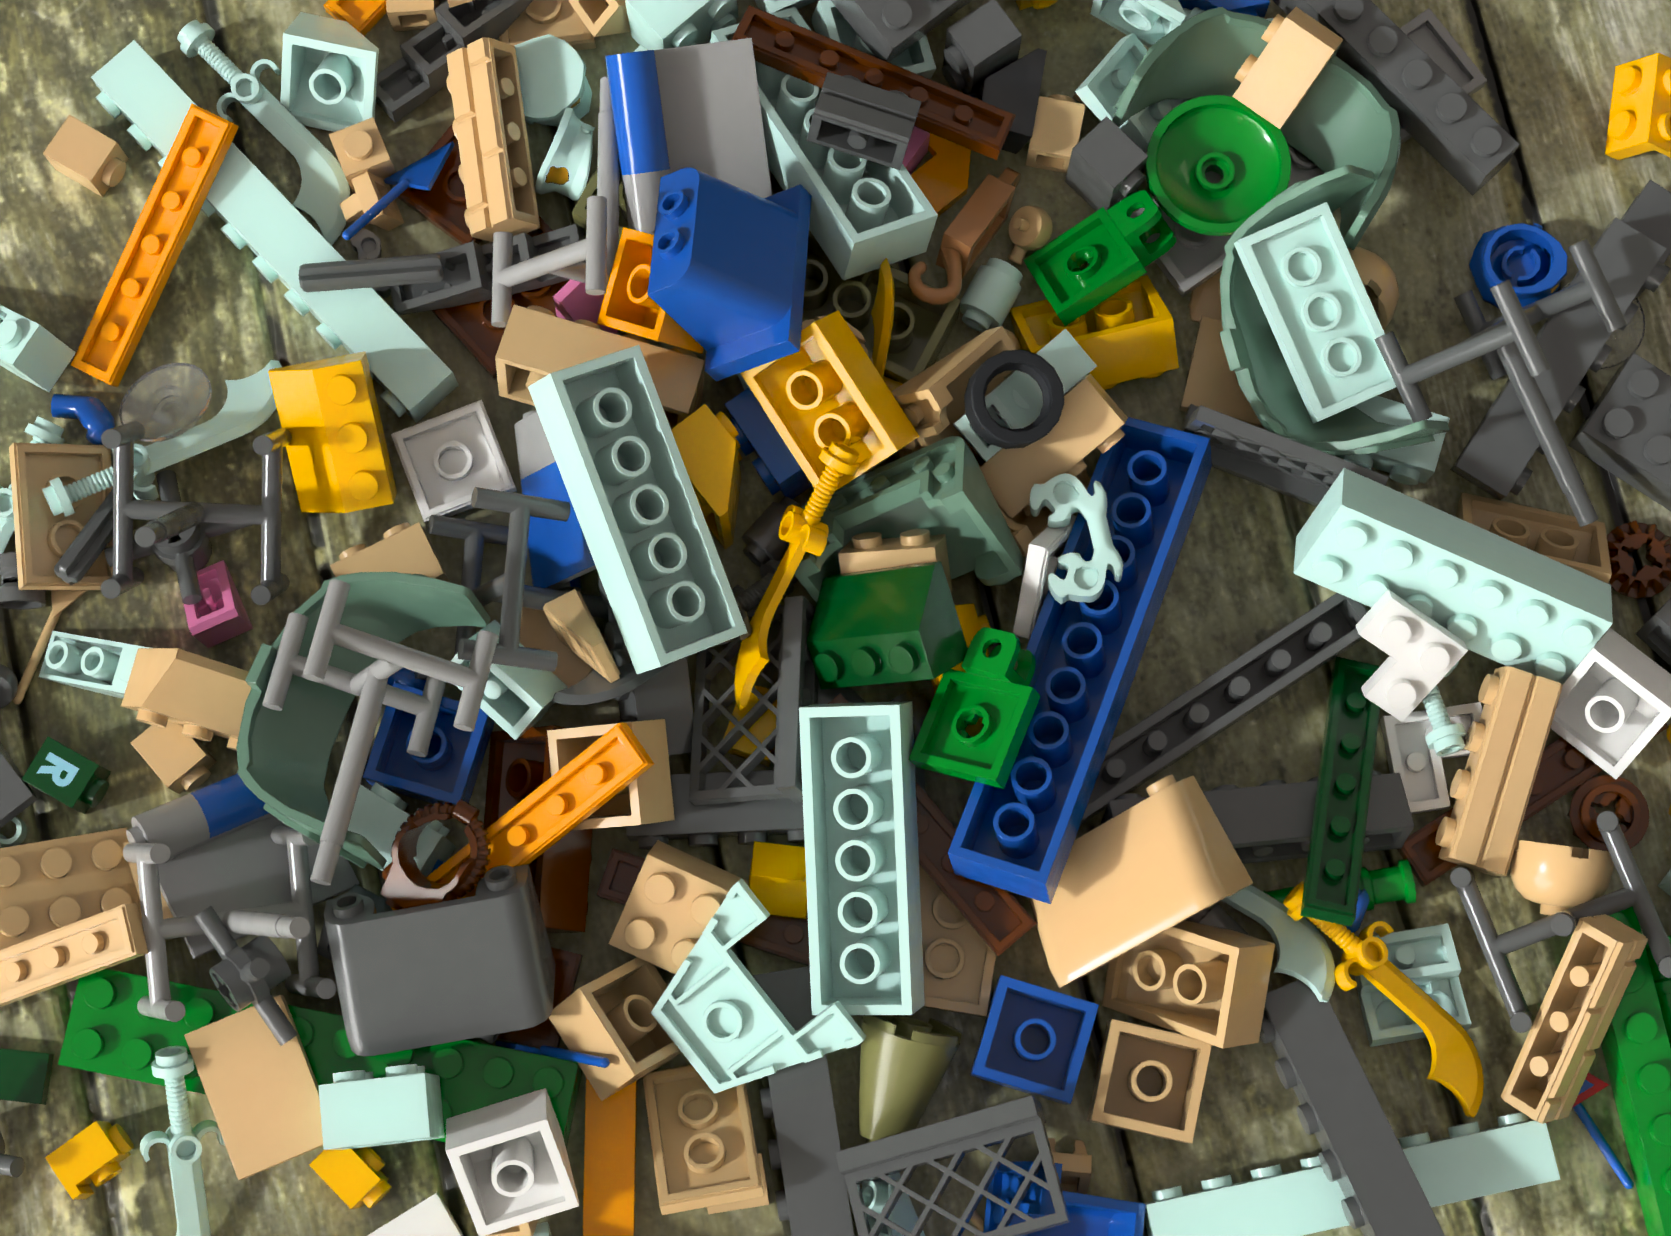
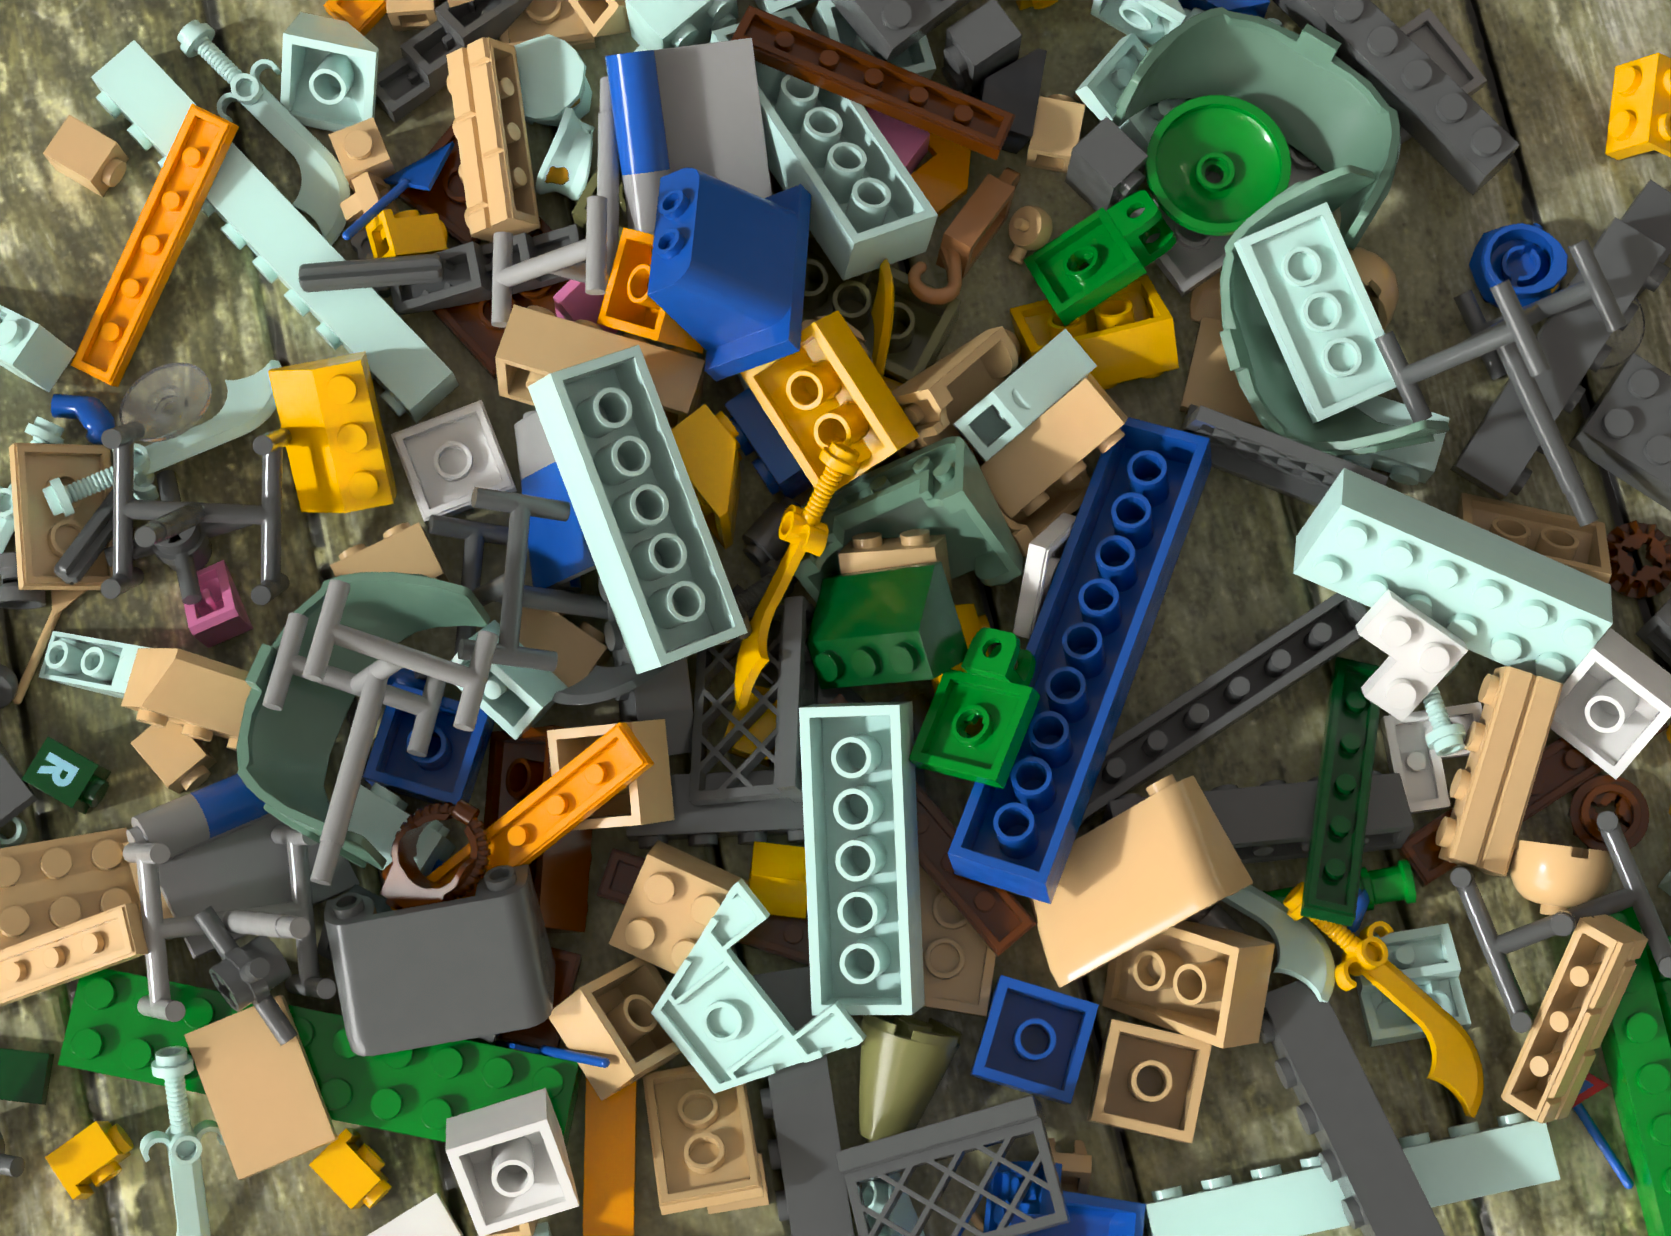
light aqua brick [318,1064,445,1150] -> none
tan slope [543,589,621,683] -> none
dark grey brick [807,72,922,170] -> none
light aqua brick [960,258,1023,332] -> none
black tyre [964,350,1064,449] -> none
light aqua helmet [1029,473,1123,604] -> none
brick [1232,7,1344,129] -> none
none -> yellow brick [365,209,448,258]

